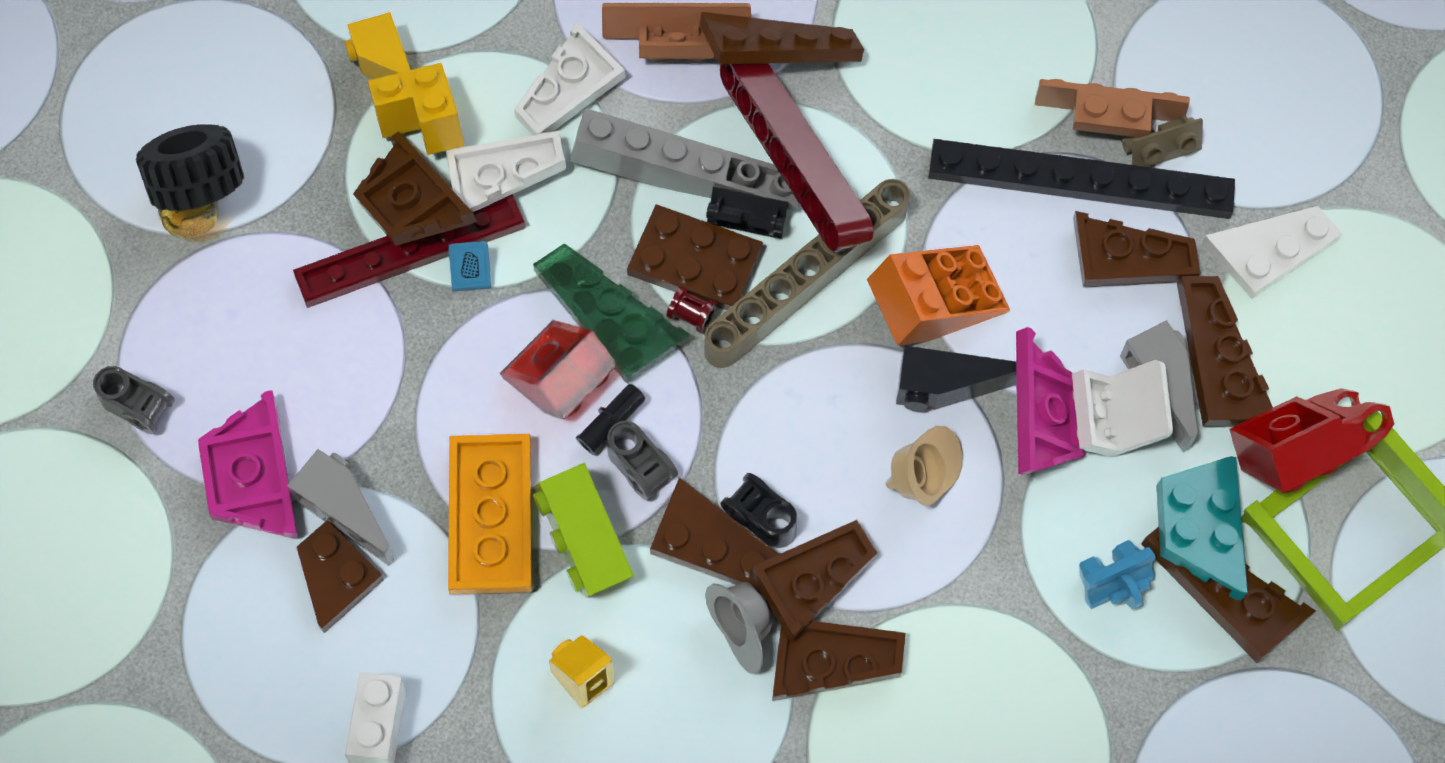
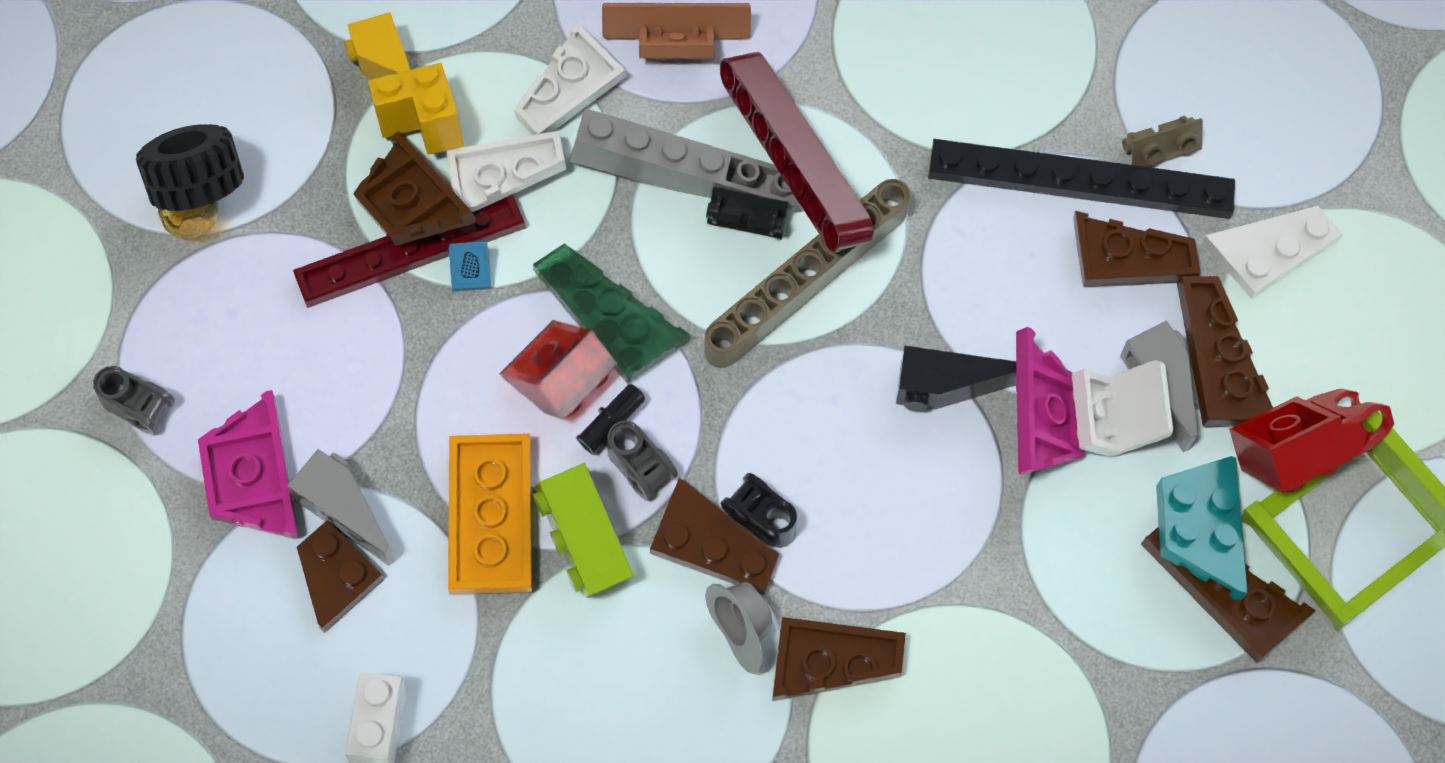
yellow slope [549,635,614,709] -> none
reddish brown plate [627,204,763,311] -> none
dark red bush [666,286,717,334] -> none
reddish brown wing [699,12,864,64] -> none
reddish brown wing [750,520,877,642] -> none
orange slope [866,245,1010,346] -> none
tan piece [885,426,963,506] -> none
nougat bracket [1034,79,1190,138] -> none
dark azure hips [1079,540,1155,609] -> none

